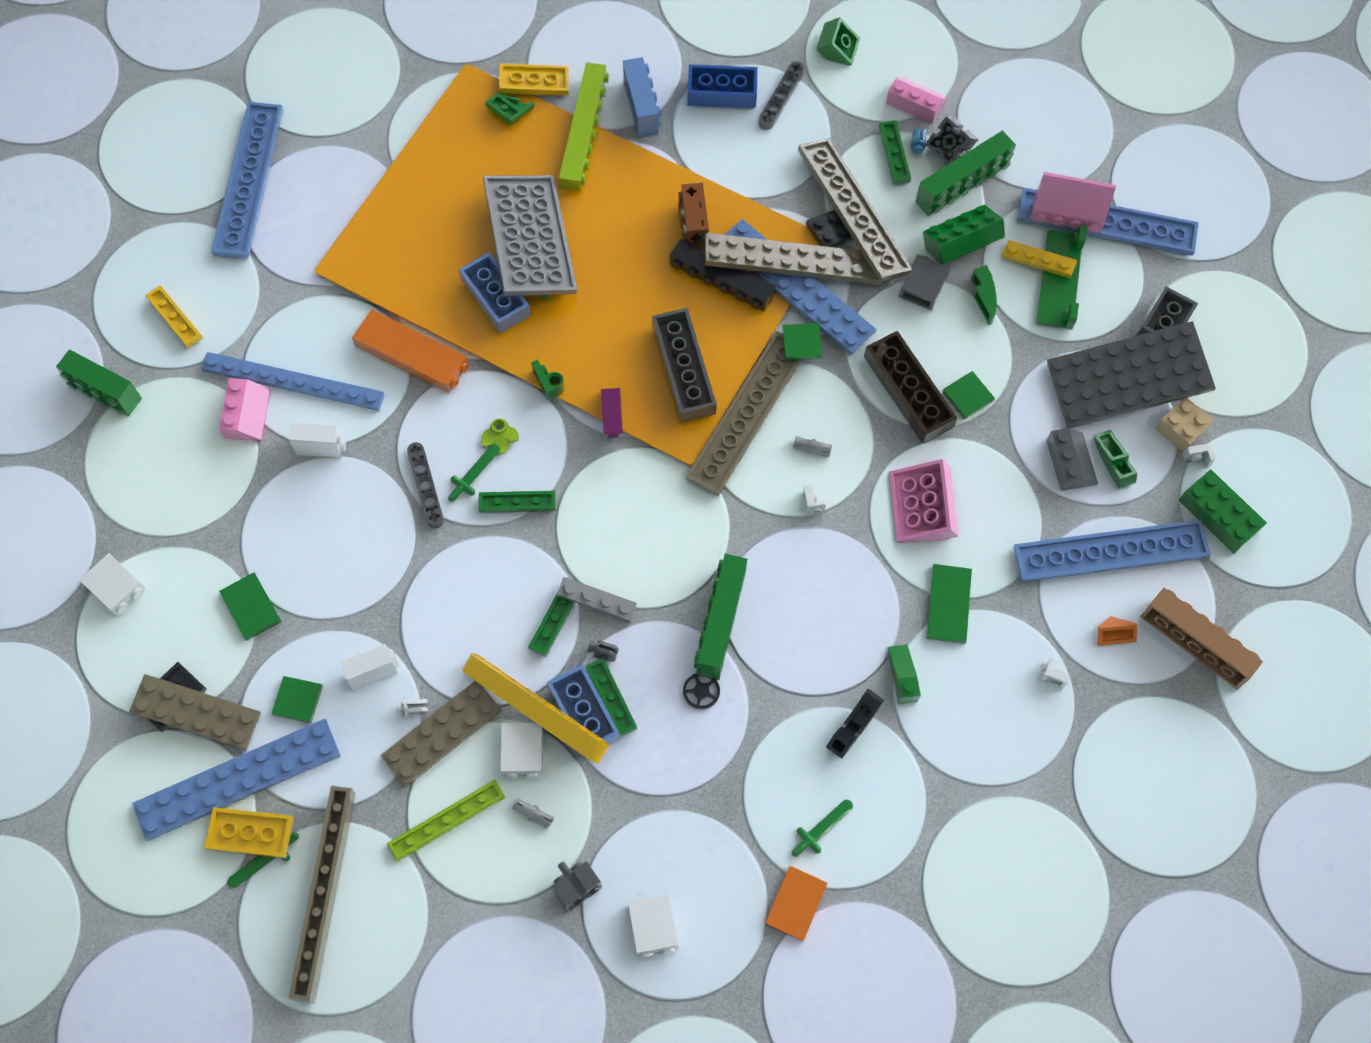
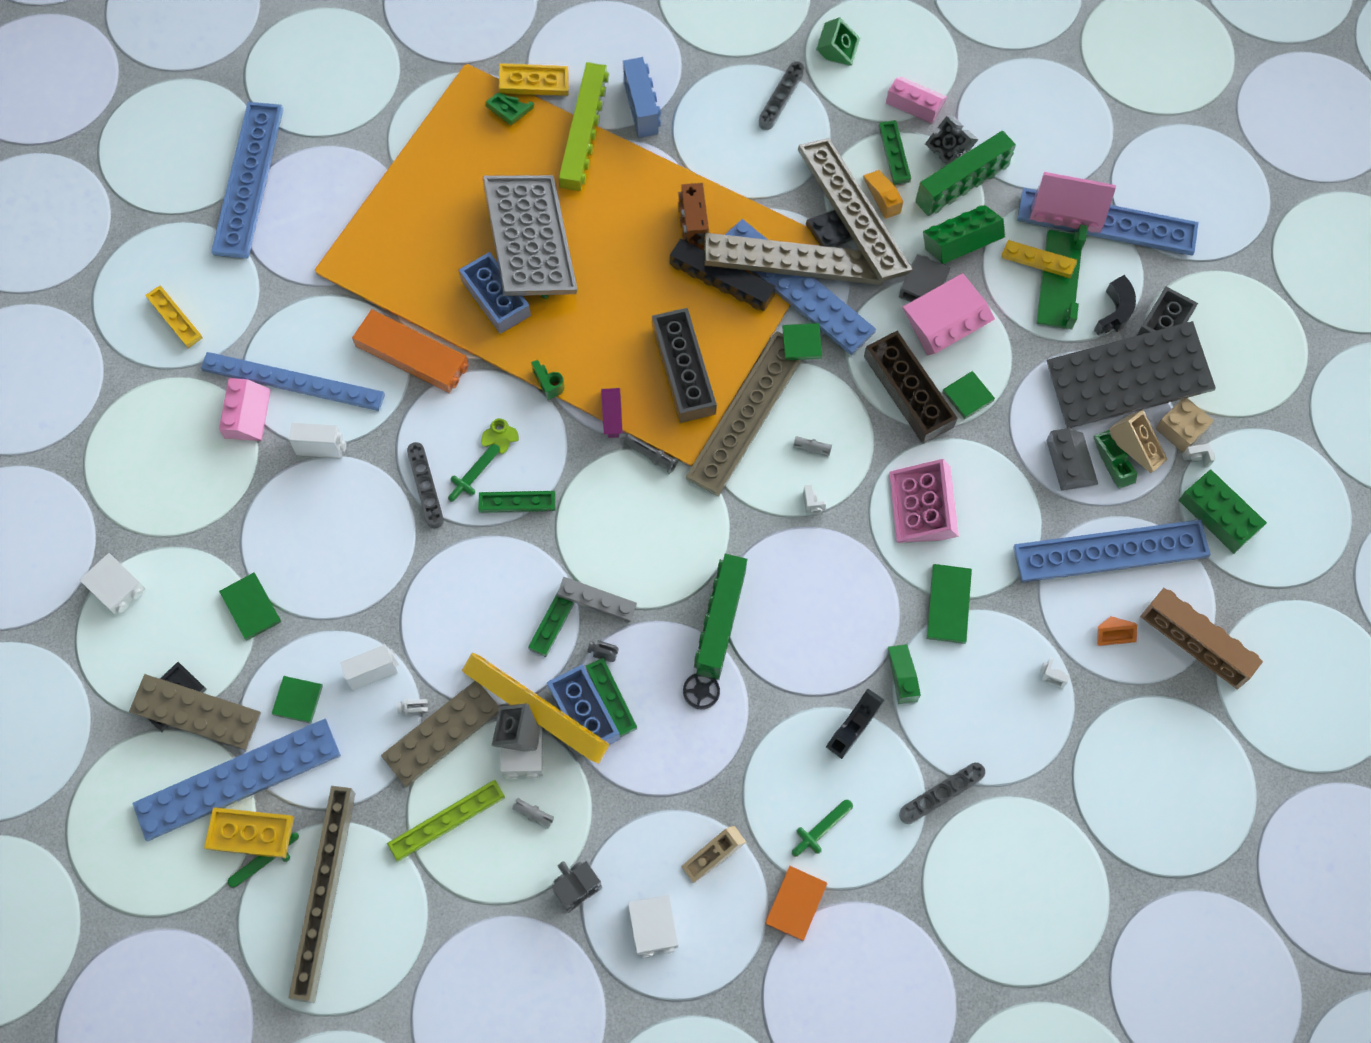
green brick [56,349,142,416] -> none
blue brick [687,64,758,108] -> none
dark azure arm [910,128,926,155] -> none
green slope [971,265,997,325] -> none
none -> dark grey slope [491,703,540,751]
none -> dark grey pin [623,434,678,474]
none -> tan slope [681,826,747,883]
none -> light orange slope [863,170,903,219]
none -> dark grey beam [899,762,985,824]
none -> bright pink slope [902,273,995,356]
none -> black arch [1094,274,1136,335]
none -> tan slope [1109,410,1168,473]

